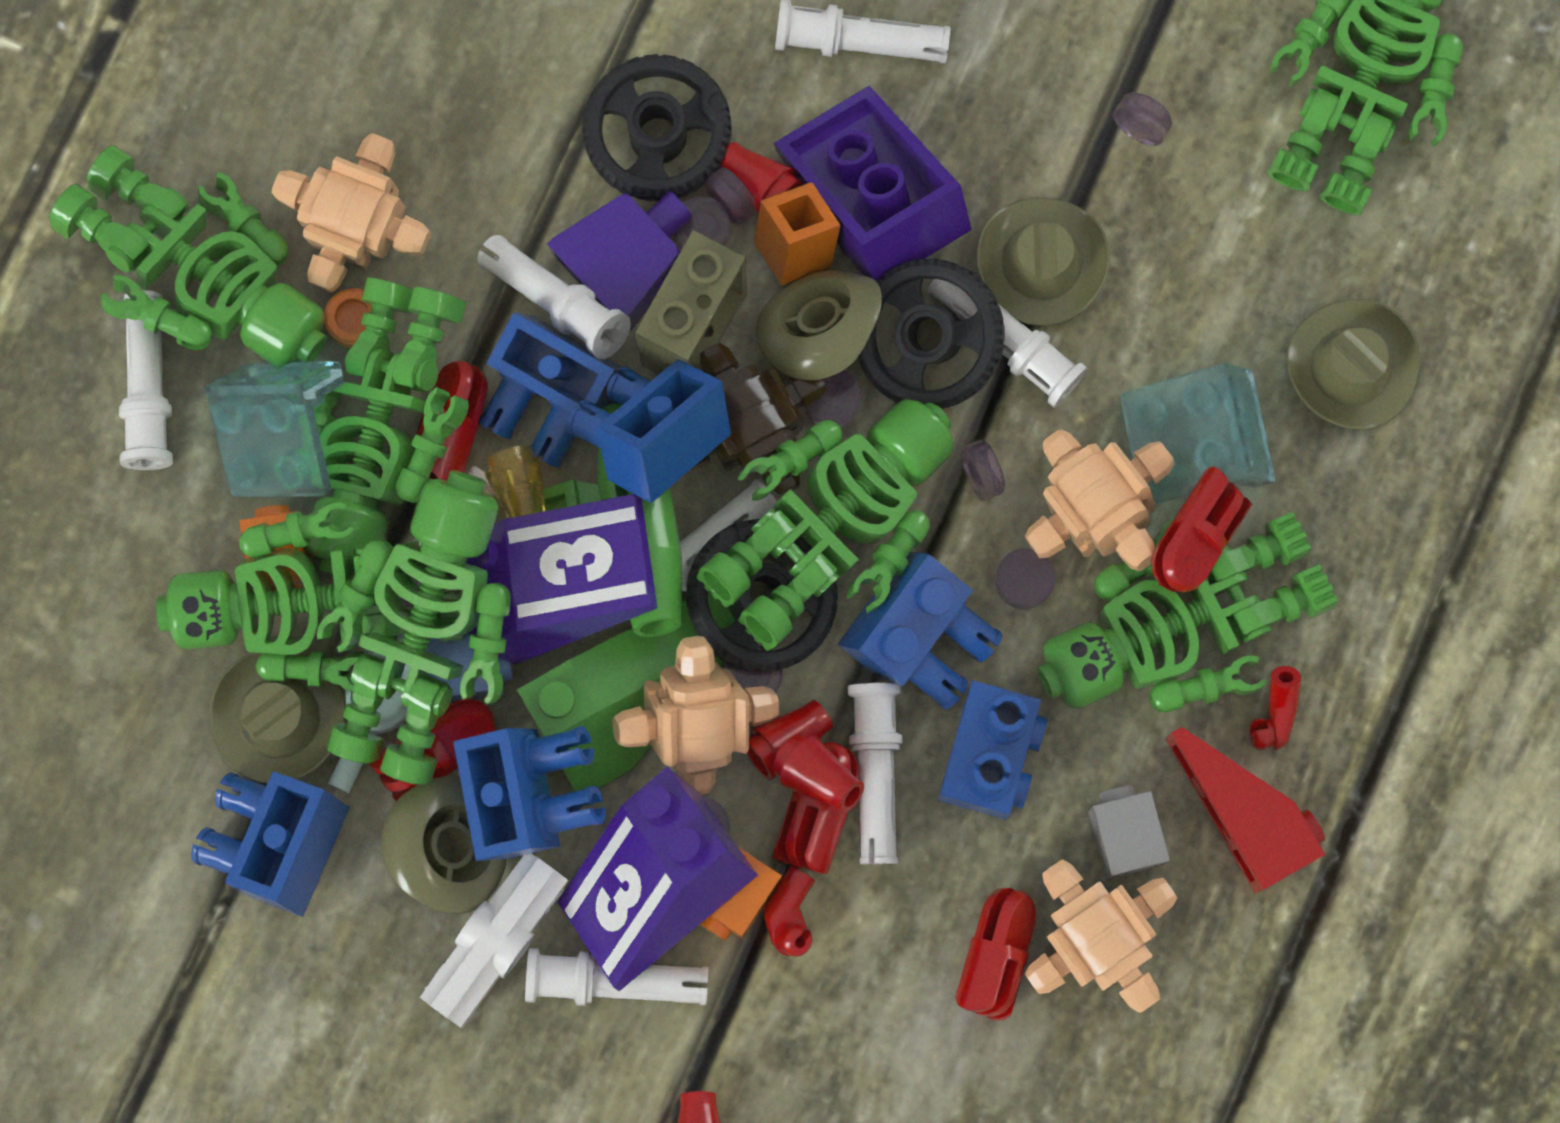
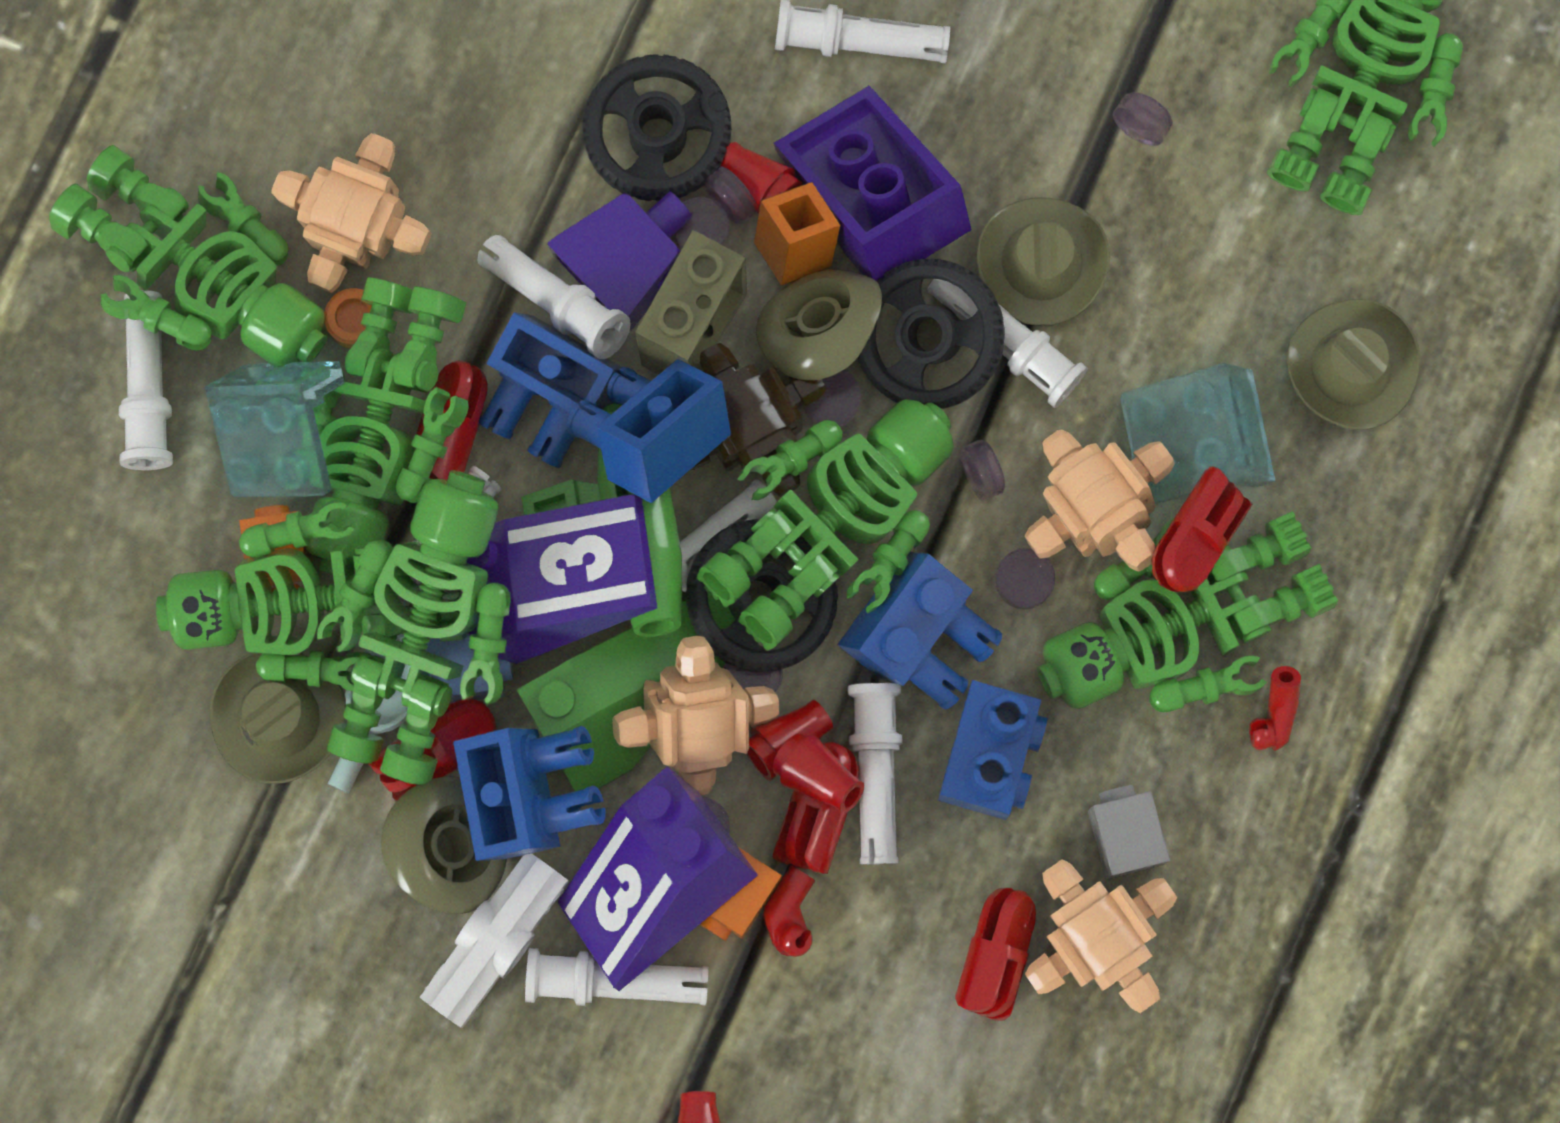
blue brick [191,771,350,917] -> none
clear yellow cone [484,445,545,518] -> none
red slope [1165,727,1326,894] -> none

